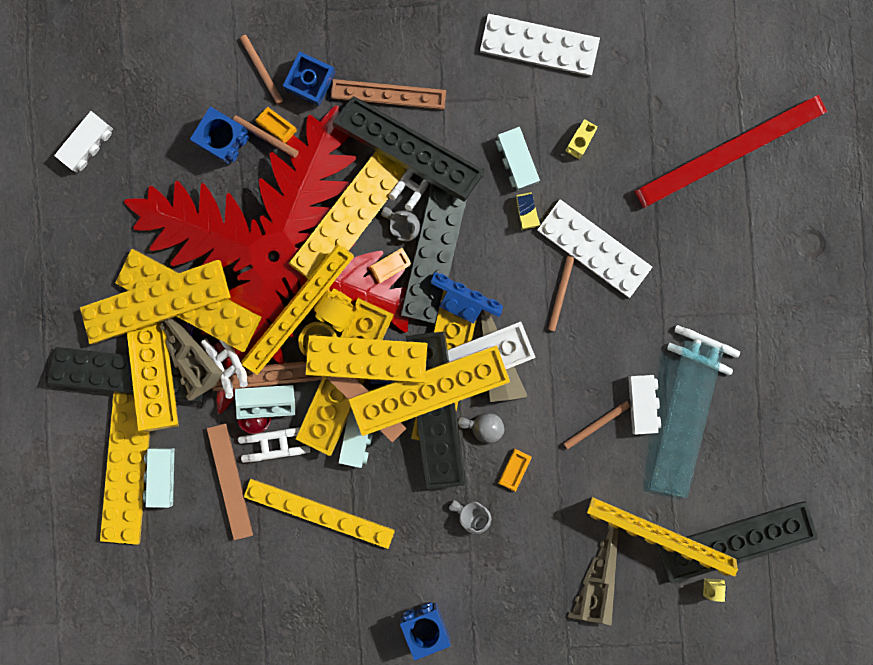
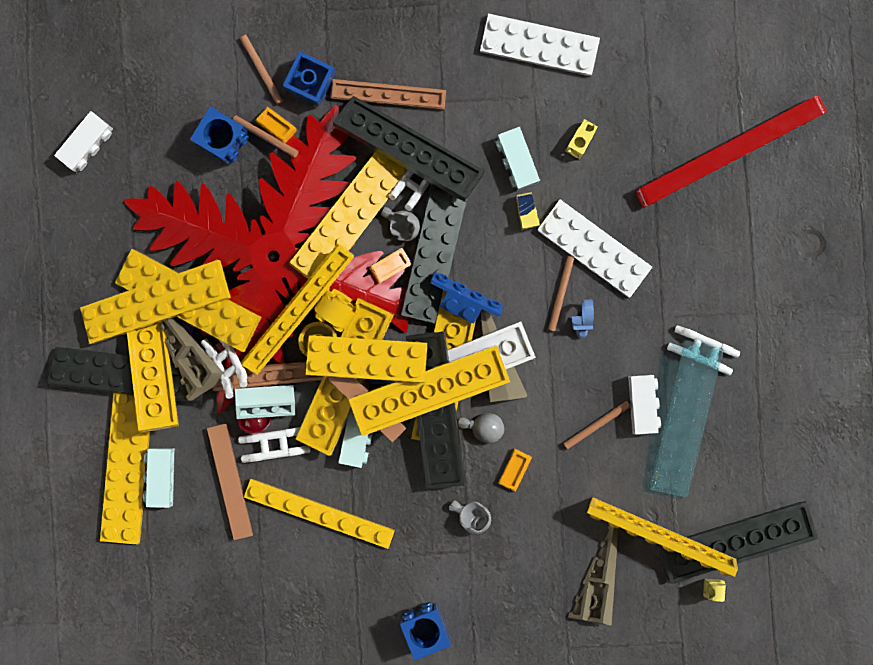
none -> medium blue piece [571,299,594,338]

